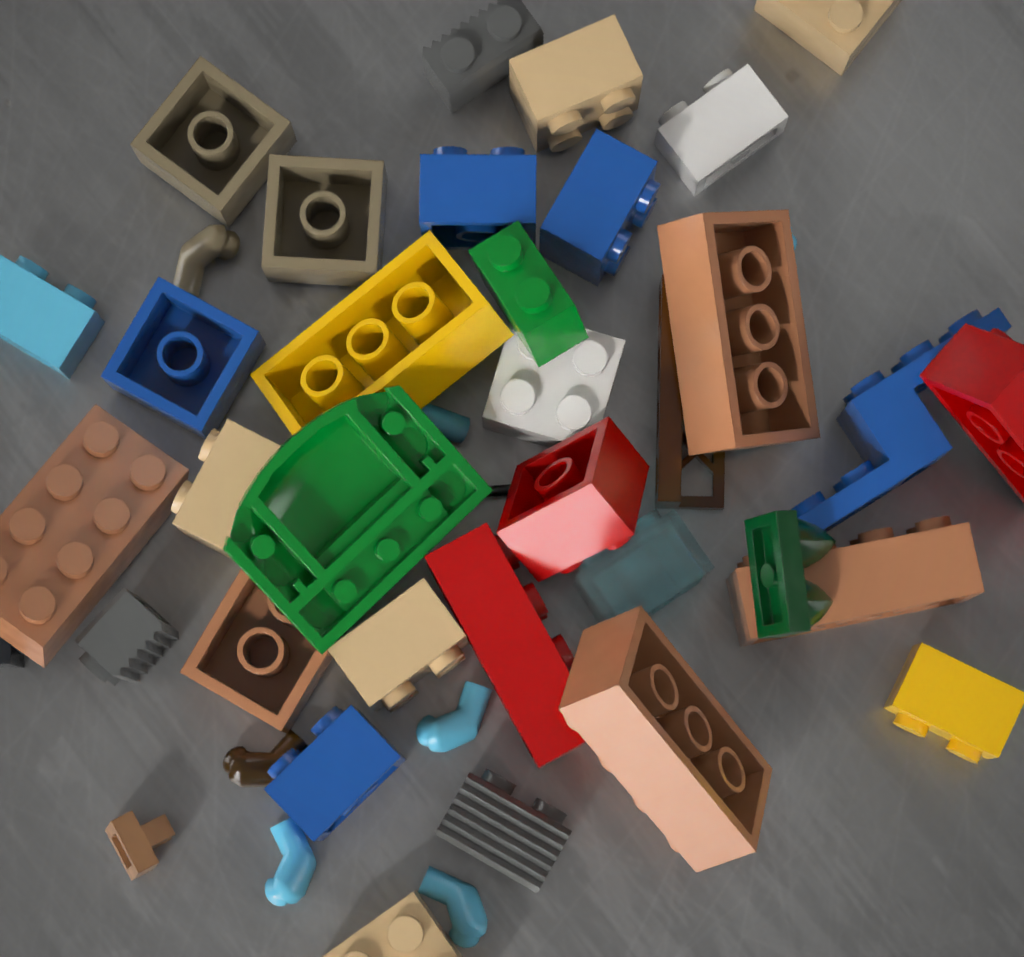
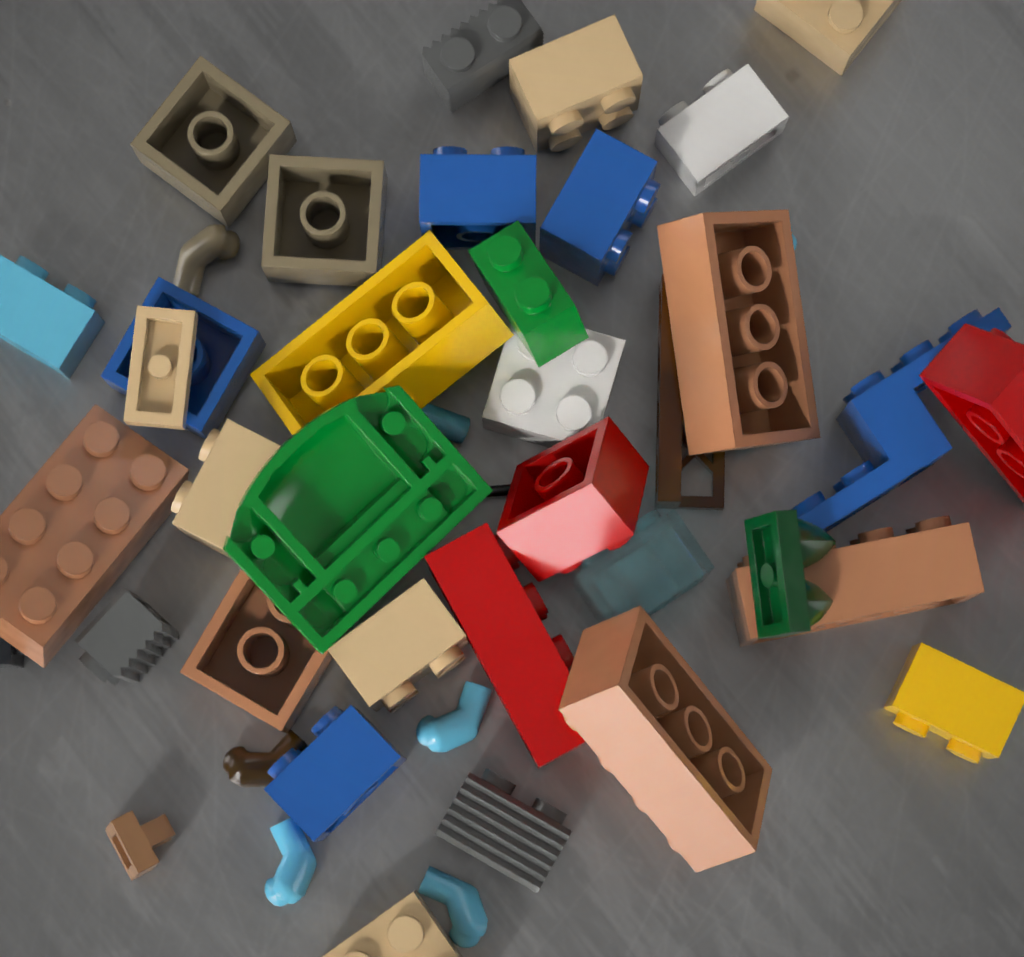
none -> tan plate [123,305,198,430]

